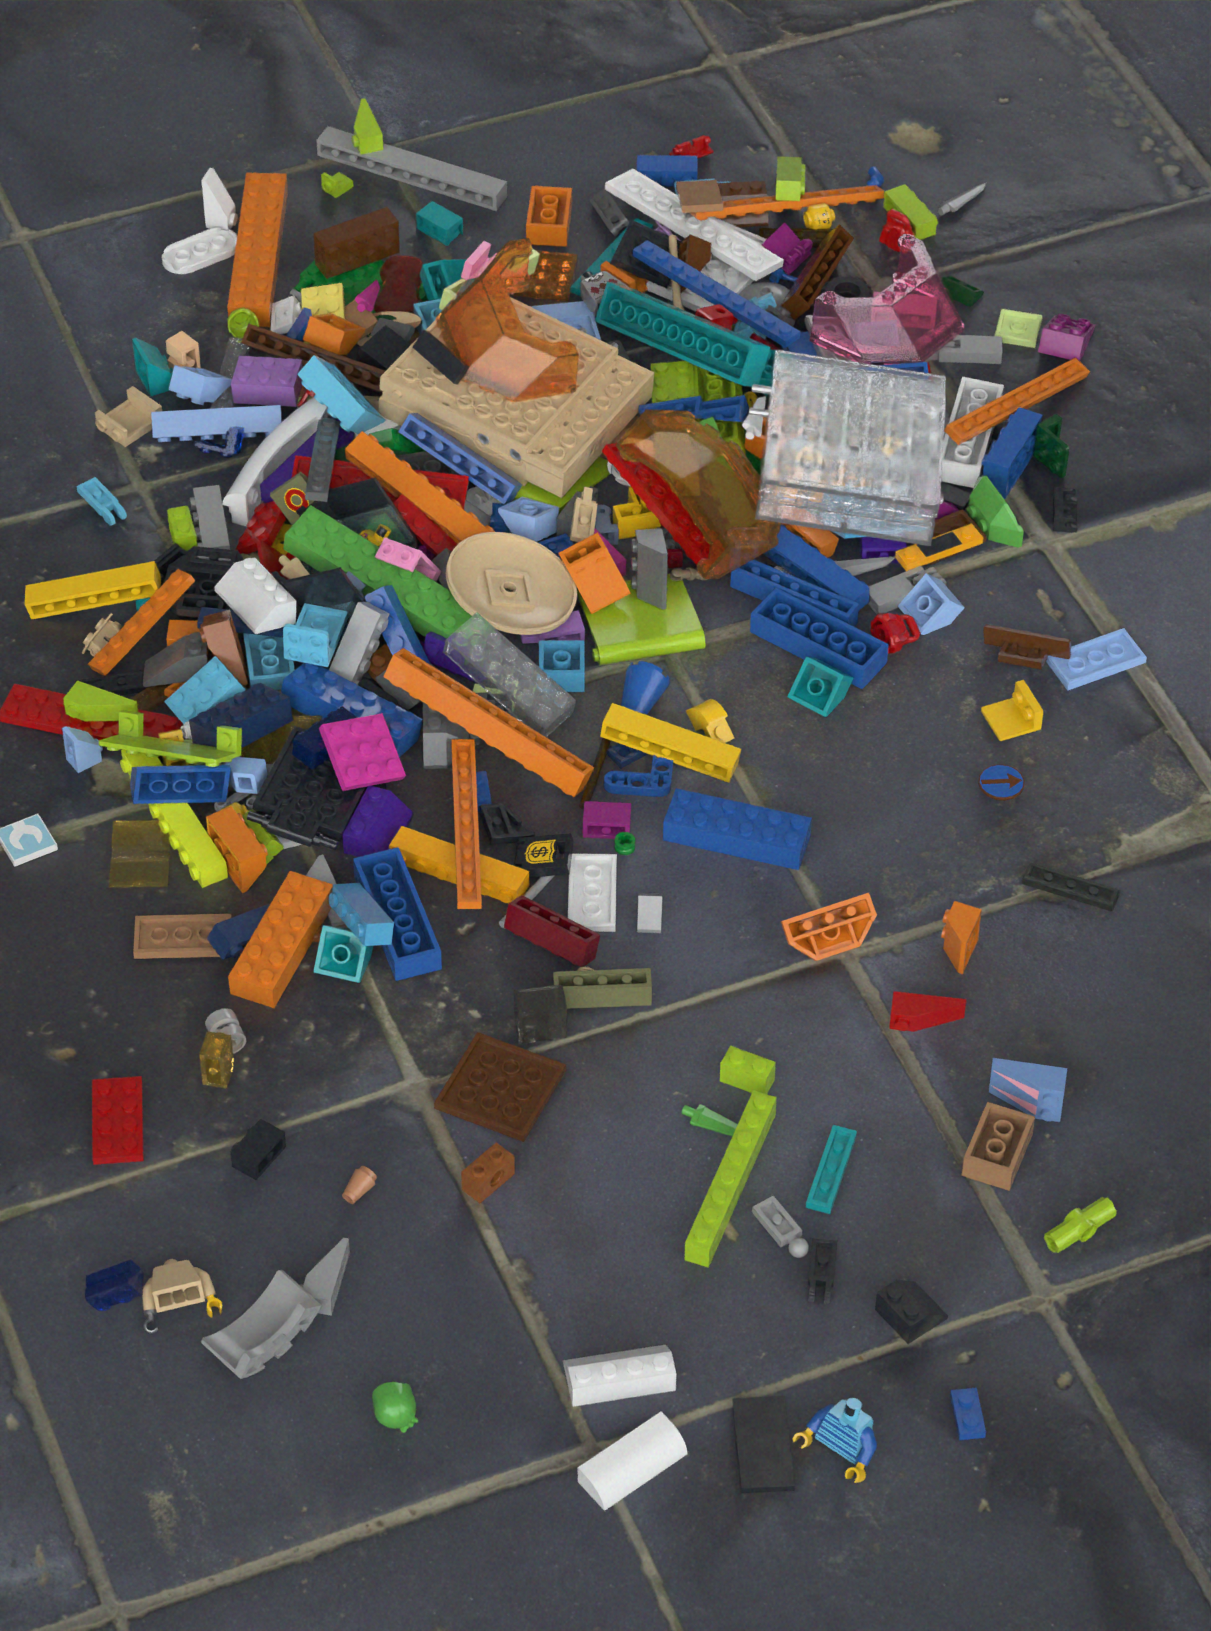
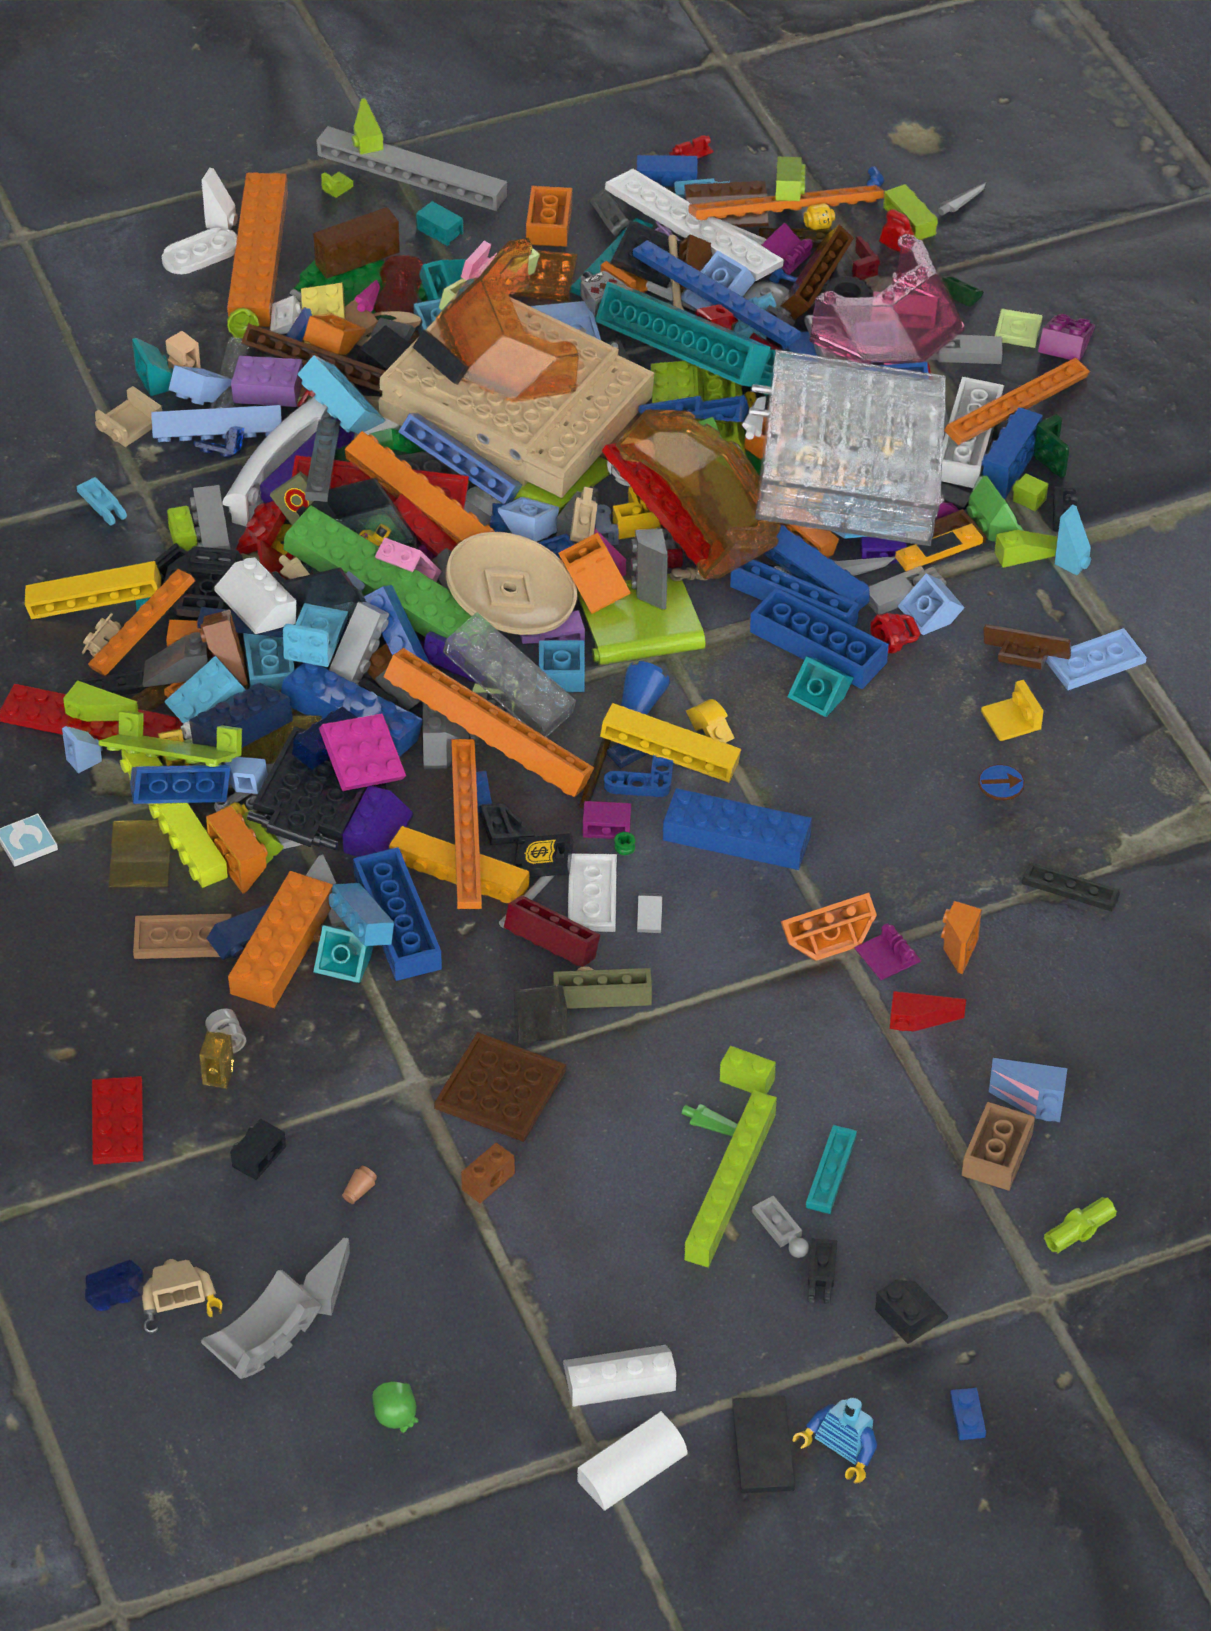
medium nougat tile [676,180,723,213] -> none
none -> light blue slope [681,250,755,310]
none -> dark red bracket [852,236,880,280]
none -> magenta hinge [854,923,921,980]
none -> lime slope [995,530,1058,568]
none -> lime brick [1012,473,1048,511]
none -> medium azure slope [1055,505,1091,575]

